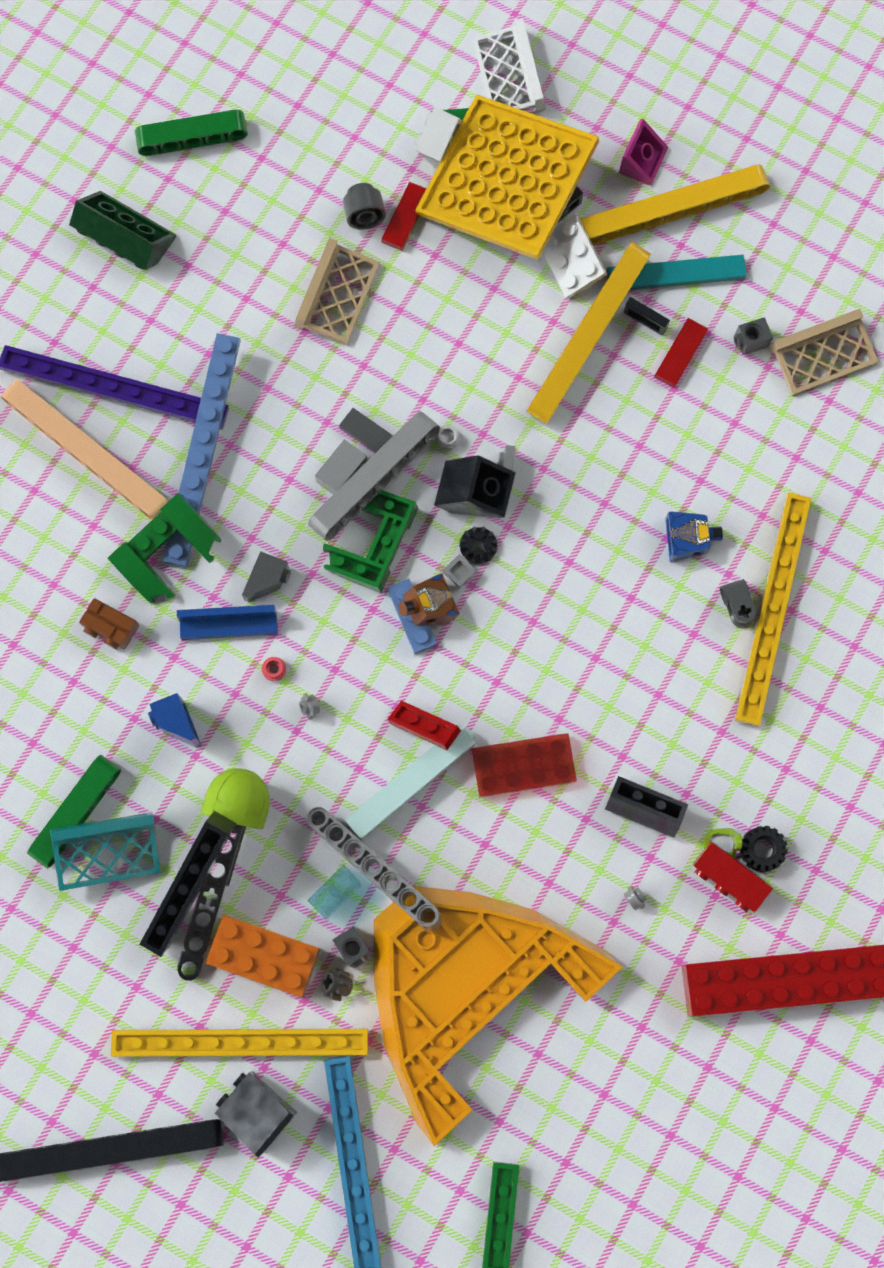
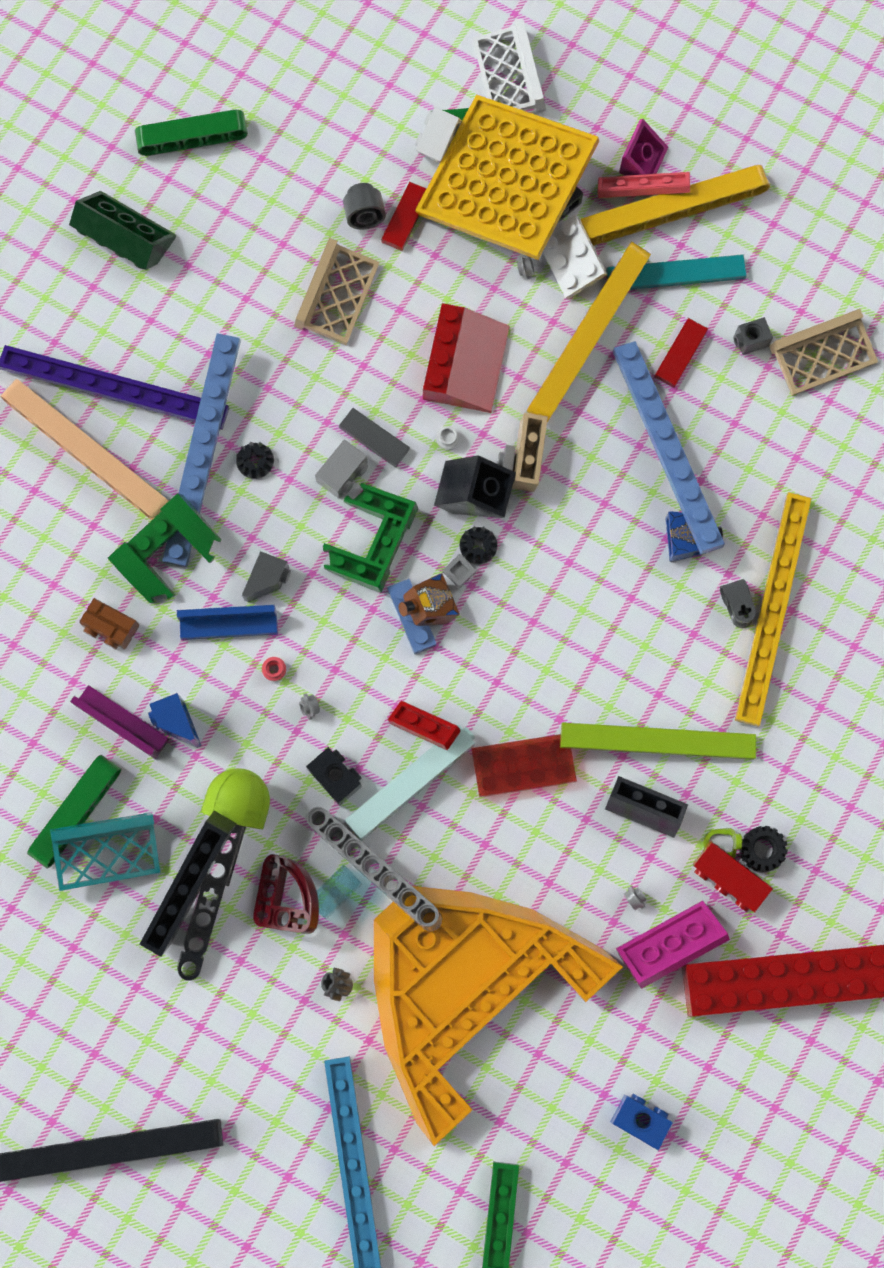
yellow plate [111,1028,368,1057] -> none
orange brick [205,915,321,997] -> none
black slope [214,1071,297,1158] -> none
light grey beam [308,411,440,541] -> none
dark grey brick [332,926,371,968] -> none
black tile [624,297,670,335] -> none
none -> magenta fence [70,685,170,760]
none -> black gear [236,441,274,479]
none -> dark red beam [253,854,319,934]
none -> black brick [306,747,362,806]
none -> slope [423,303,510,413]
none -> tan brick [512,412,548,492]
none -> light grey plate [517,256,535,279]
none -> lime tile [560,722,756,760]
none -> coral tile [597,172,690,198]
none -> blue brick [610,1093,673,1151]
none -> medium blue plate [613,341,725,555]
none -> dark pink plate [616,901,730,989]

